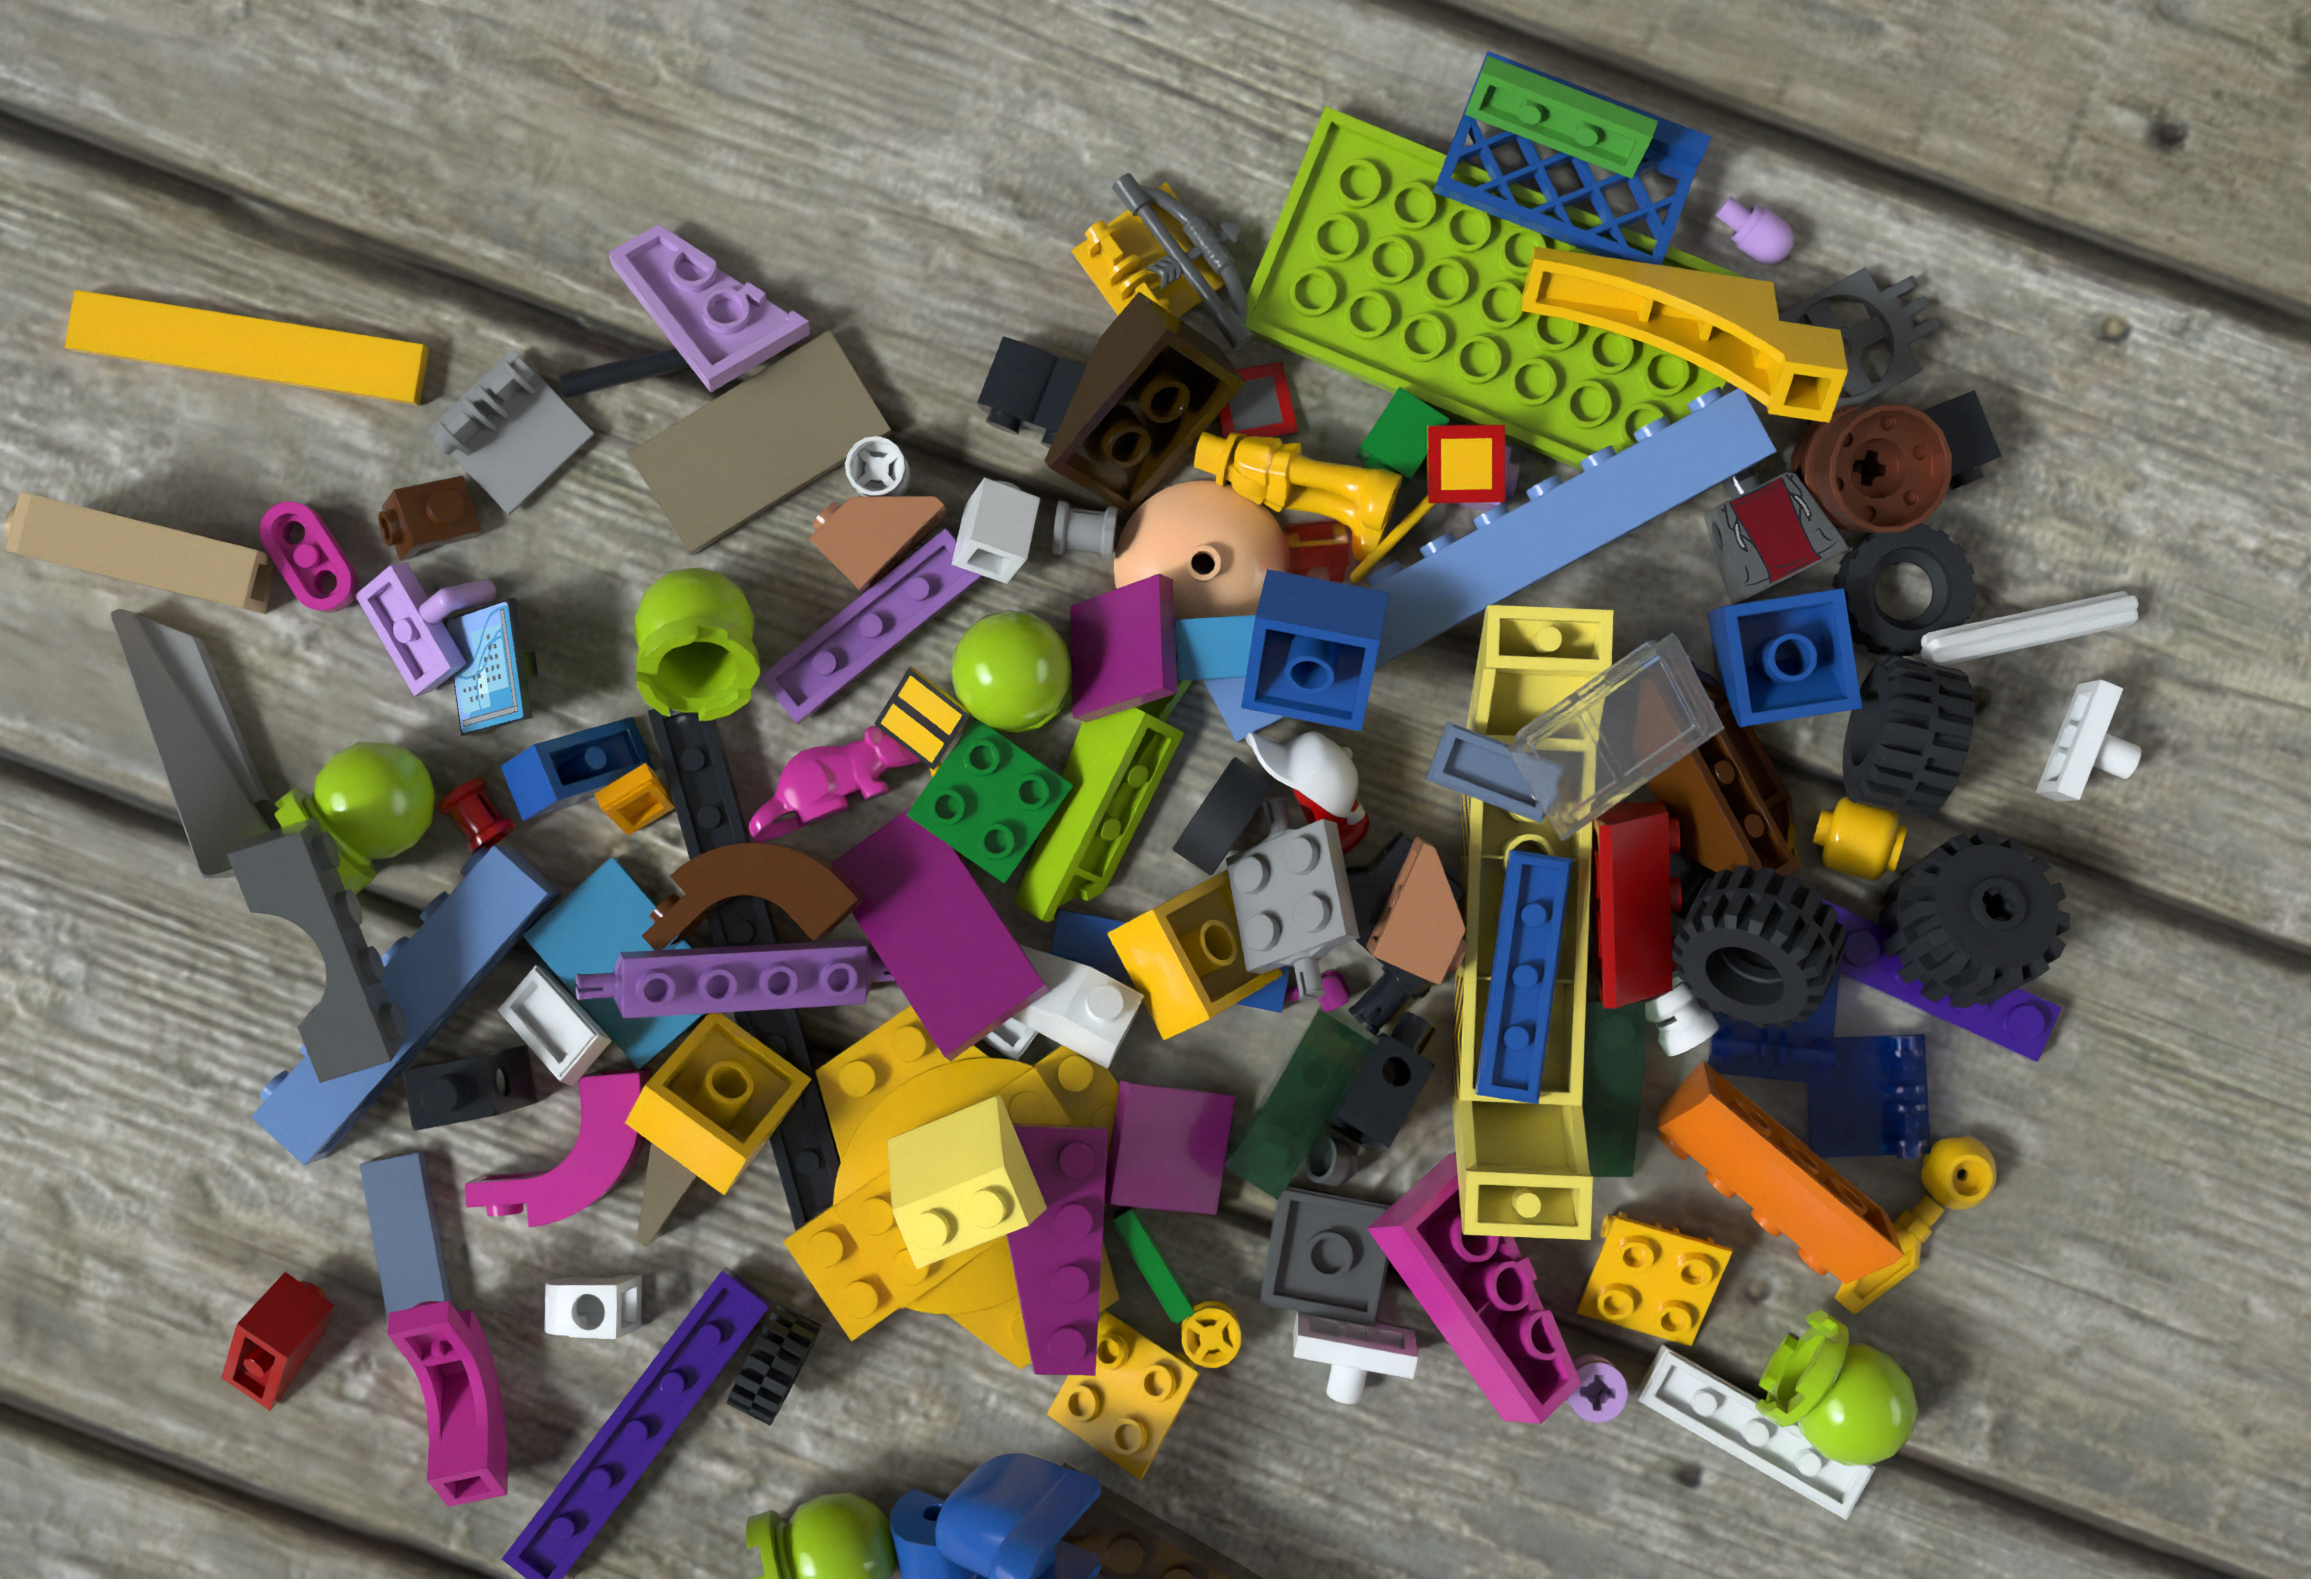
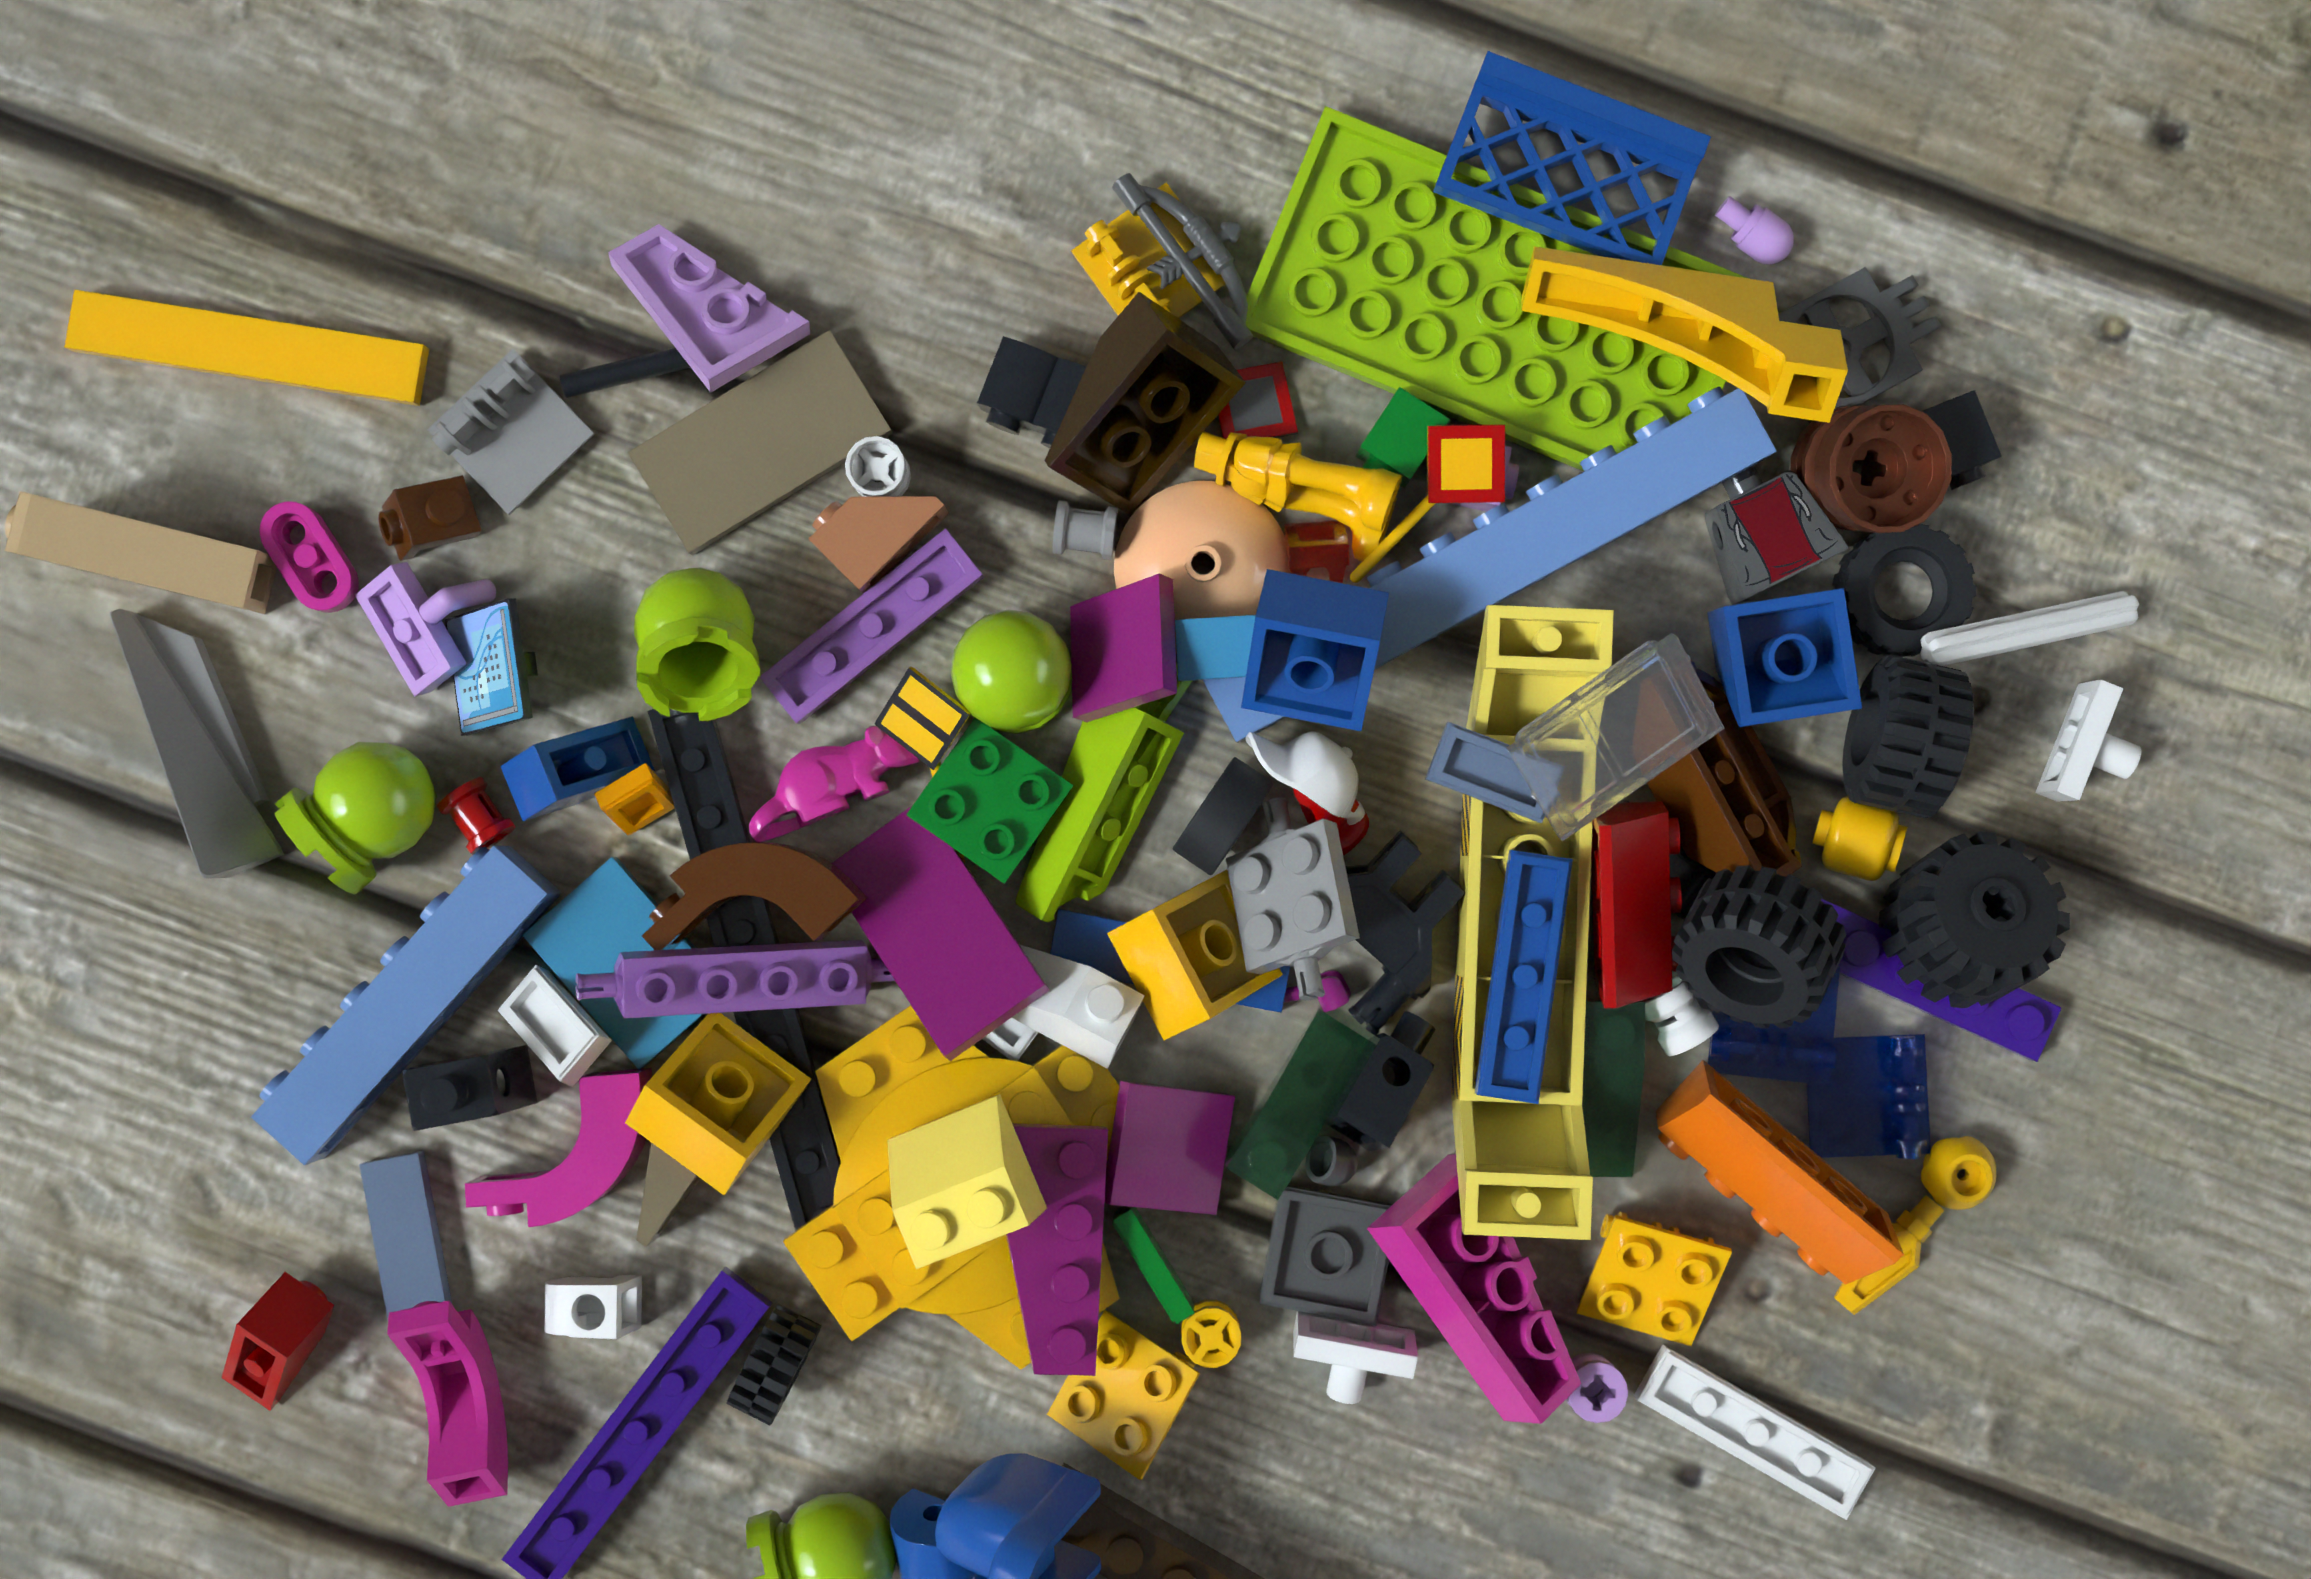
dark grey arch [227,817,407,1083] -> none
white brick [951,478,1040,584] -> none
nougat slope [1366,837,1468,986] -> none
bright green plate [1464,56,1658,179] -> none
lime tile [1755,1310,1918,1466] -> none

